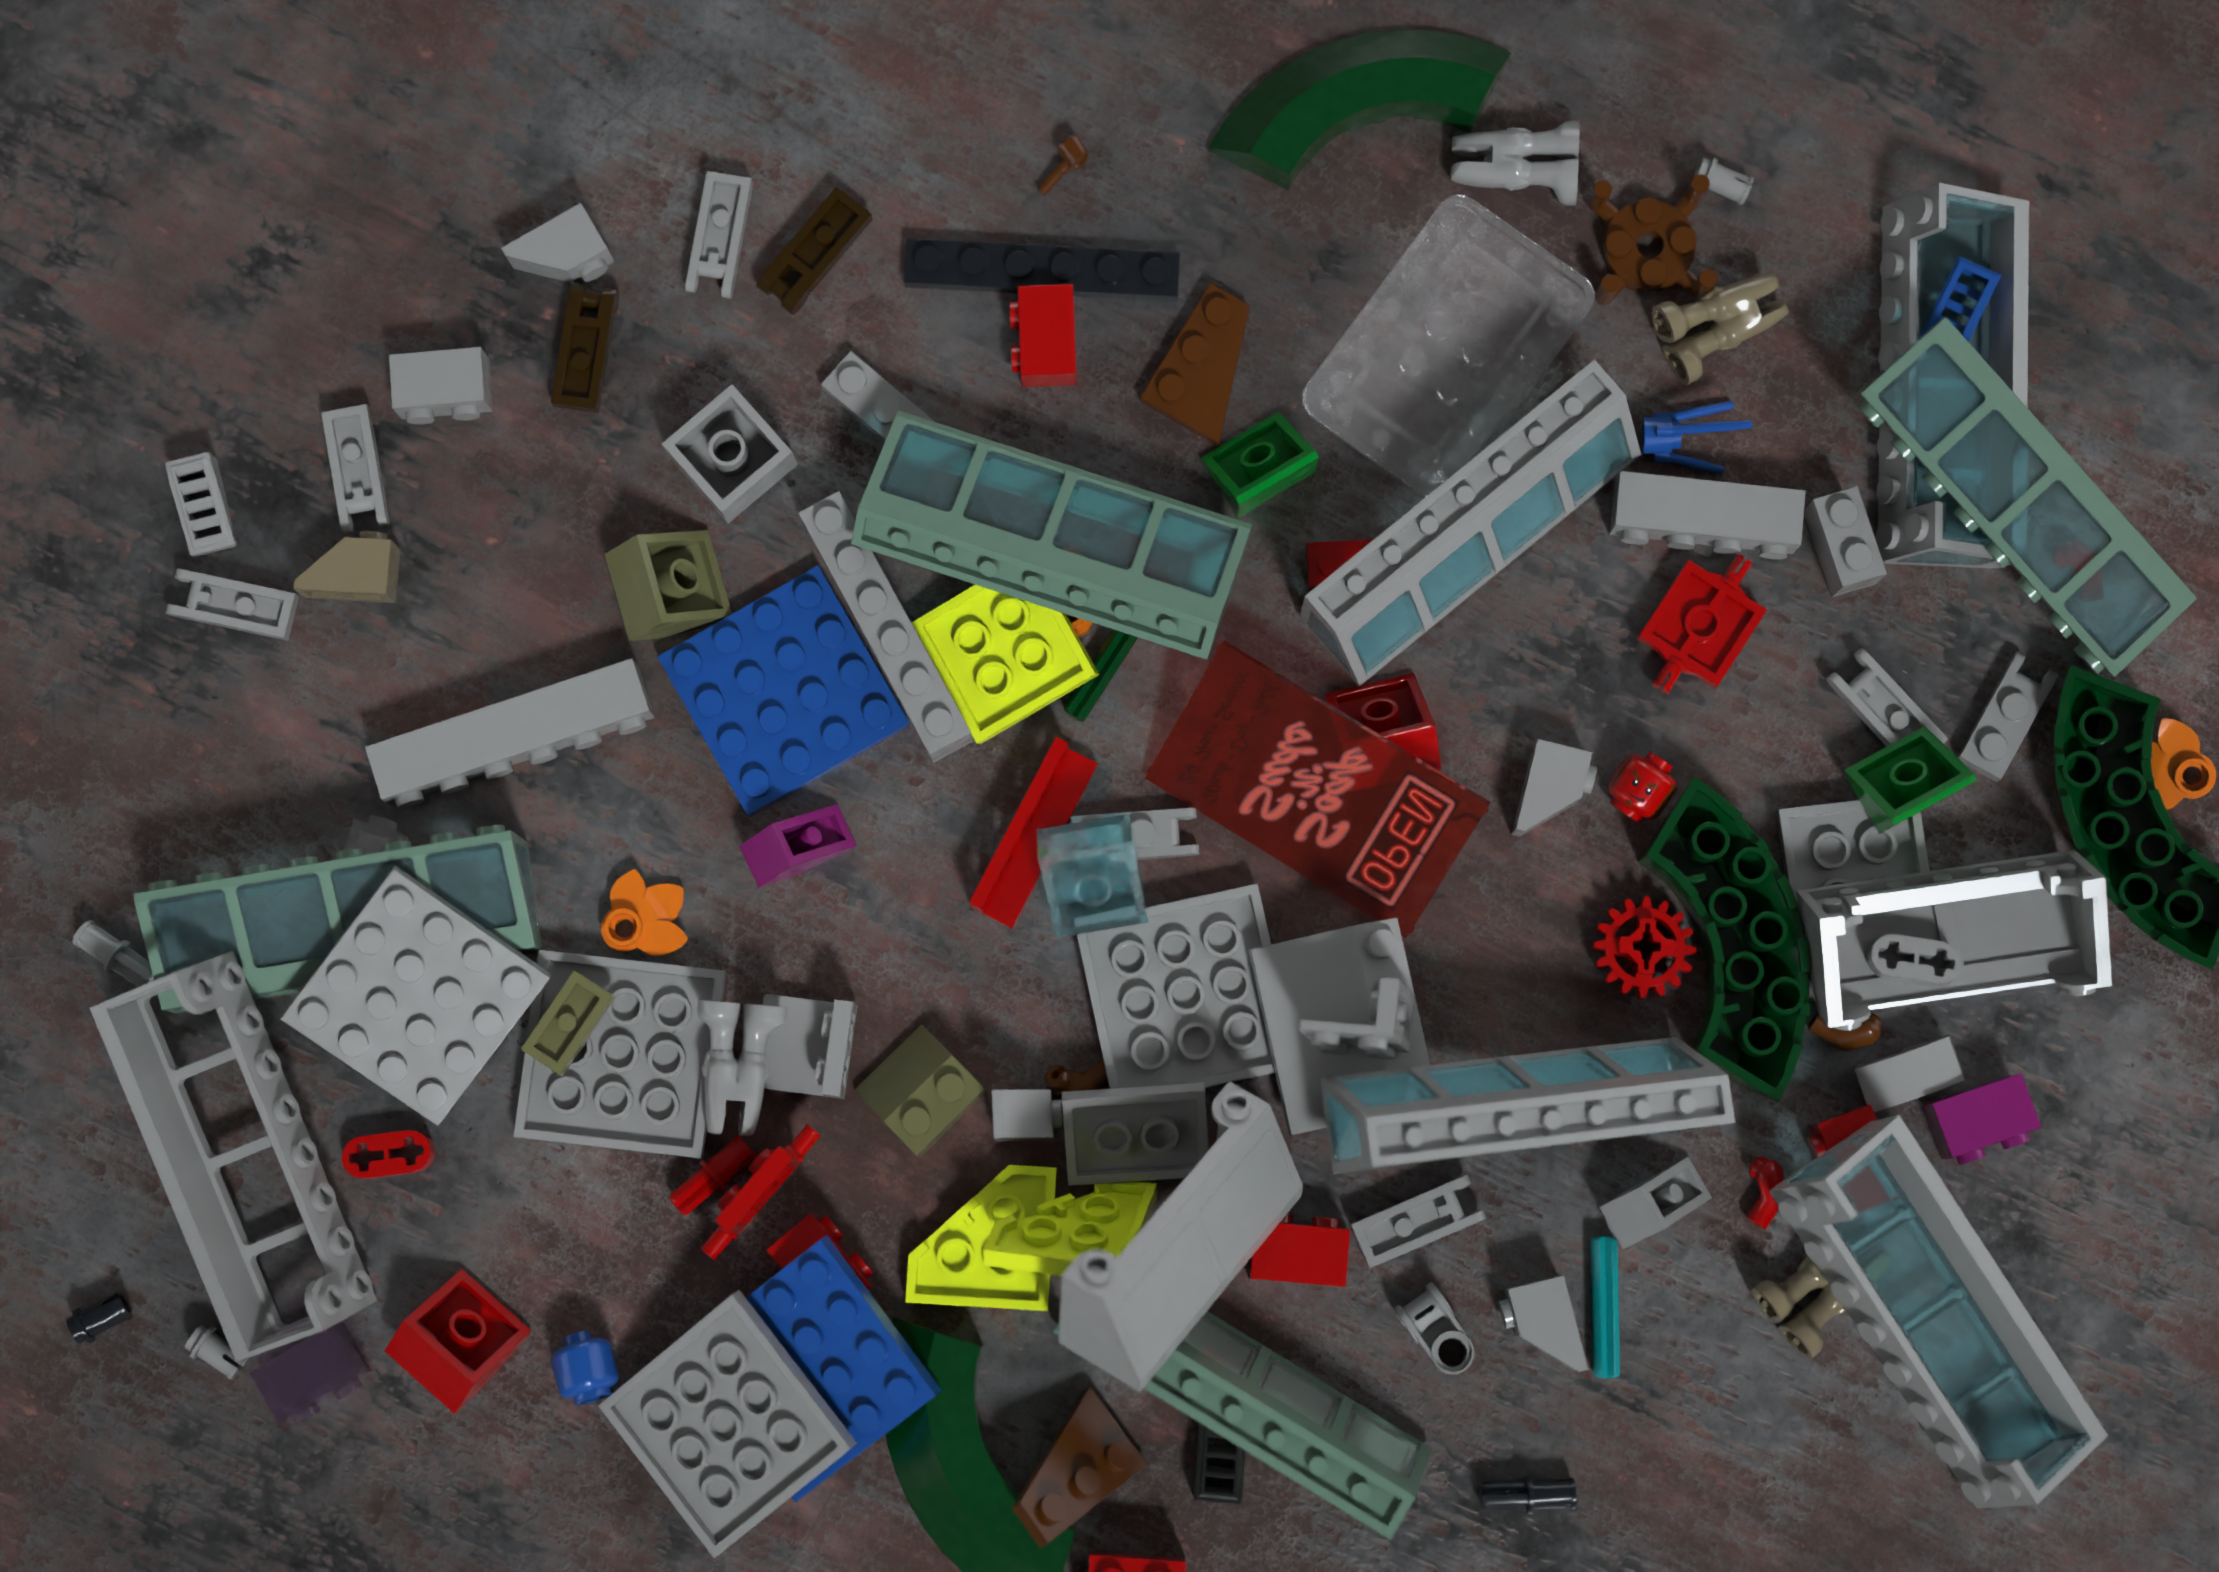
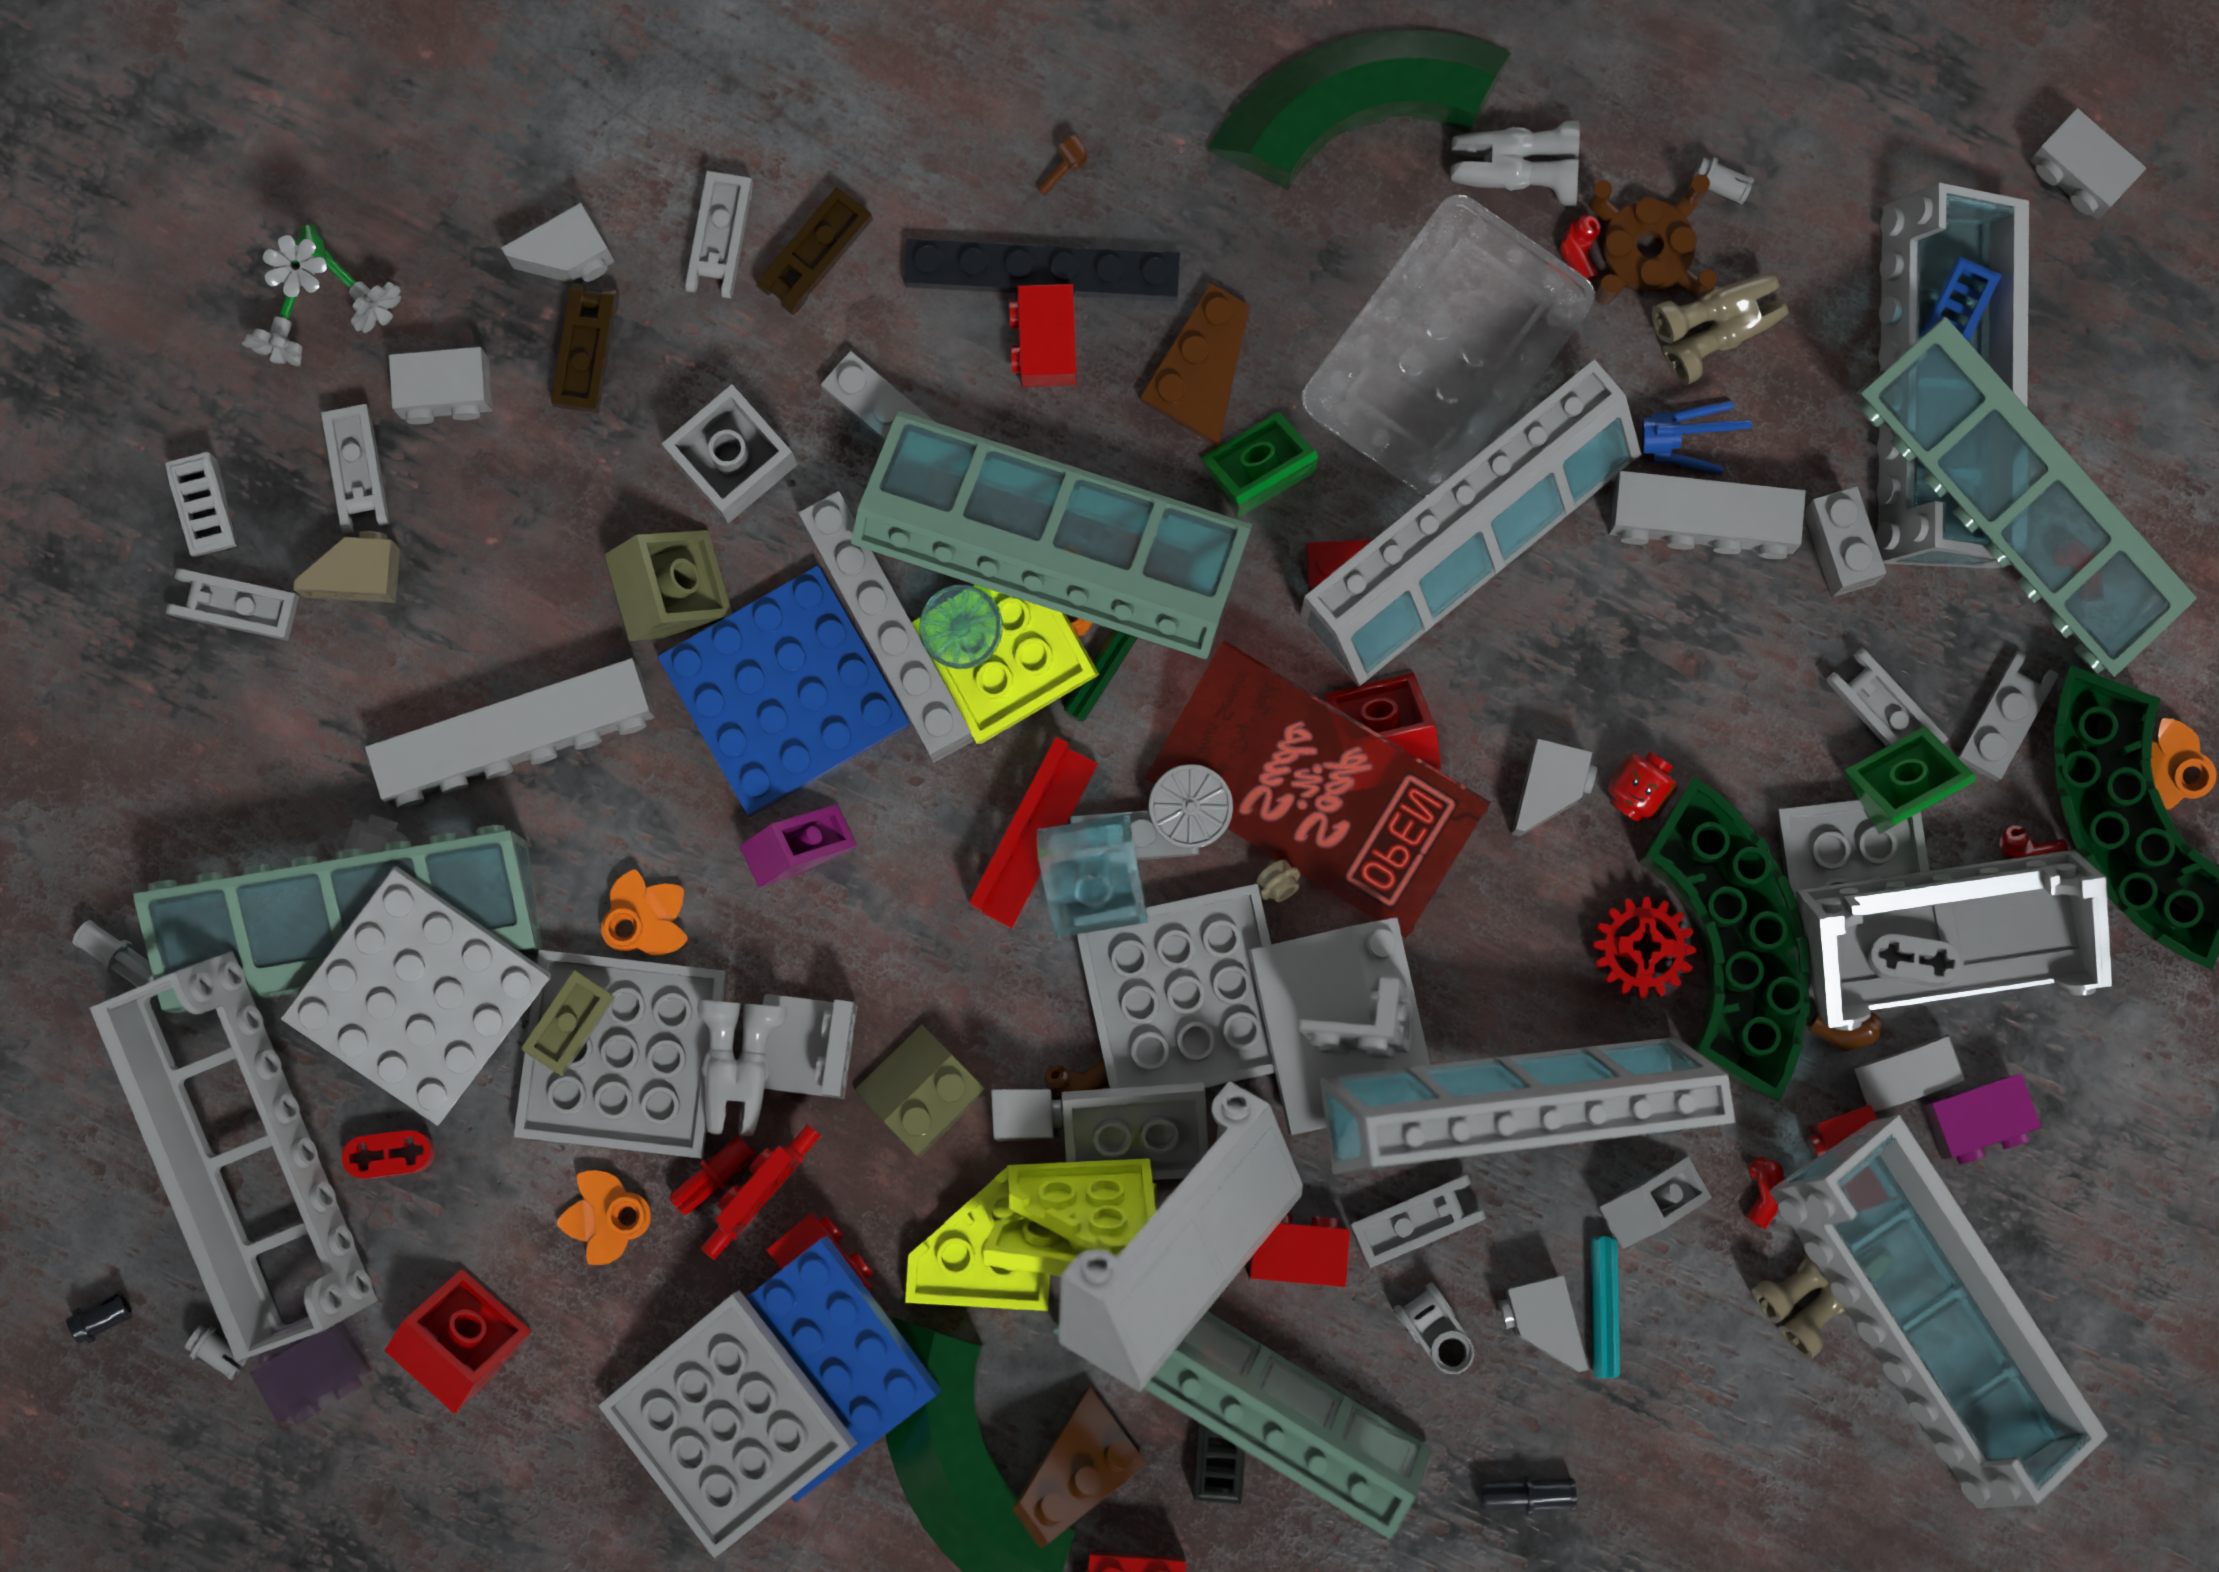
blue head [550,1331,619,1406] -> none
red plate [1637,554,1767,695] -> none
none -> light grey plant [242,225,401,366]
none -> orange plate [557,1170,652,1265]
none -> clear light blue wheel [919,585,1003,669]
none -> neon yellow plate [1007,1158,1156,1257]
none -> light grey wheel [1149,764,1233,849]
none -> dark tan plate [1256,860,1300,902]
none -> red arm [1560,215,1600,286]
none -> red arm [1999,825,2069,859]
none -> light grey brick [2030,108,2147,221]

